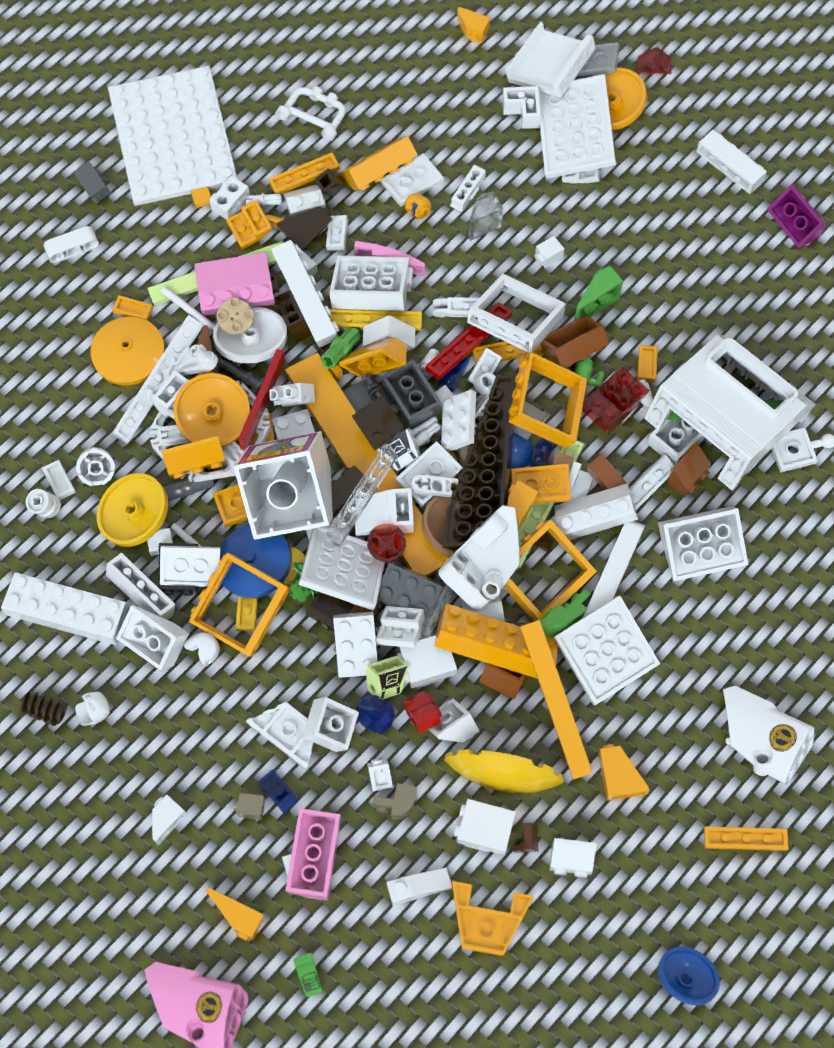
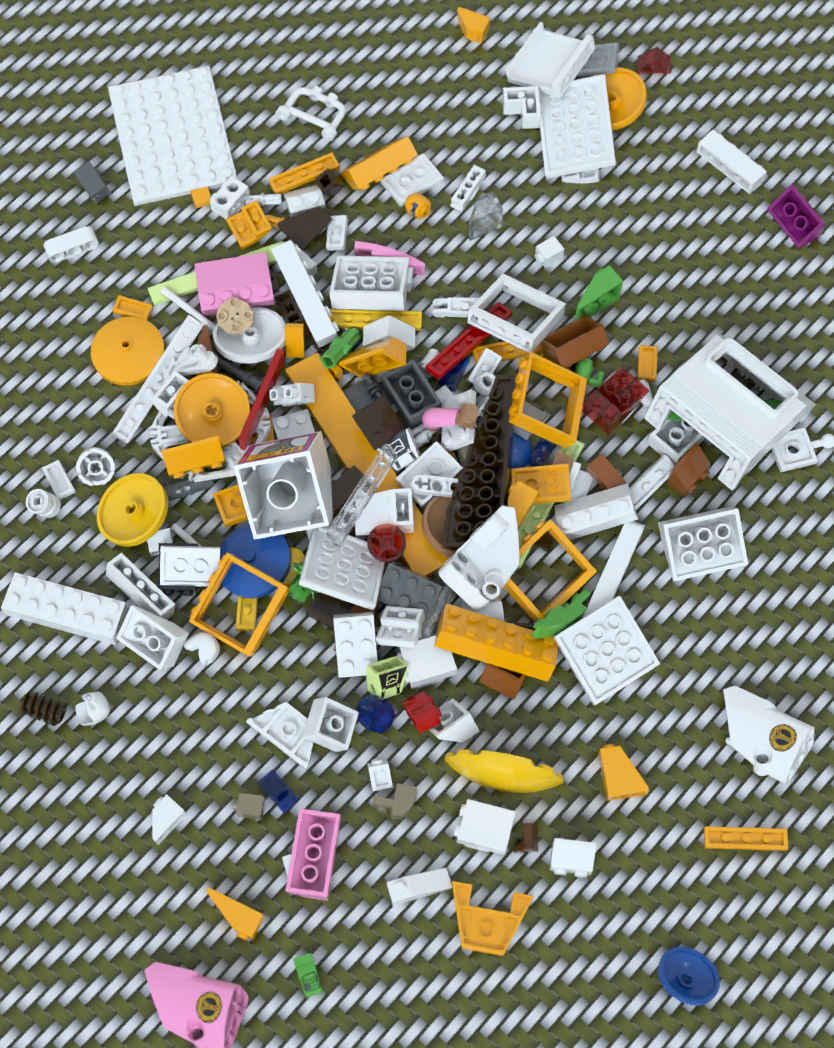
light orange tile [520,620,593,780] -> none
none -> light orange tile [284,323,305,358]
none -> piece [422,403,479,432]

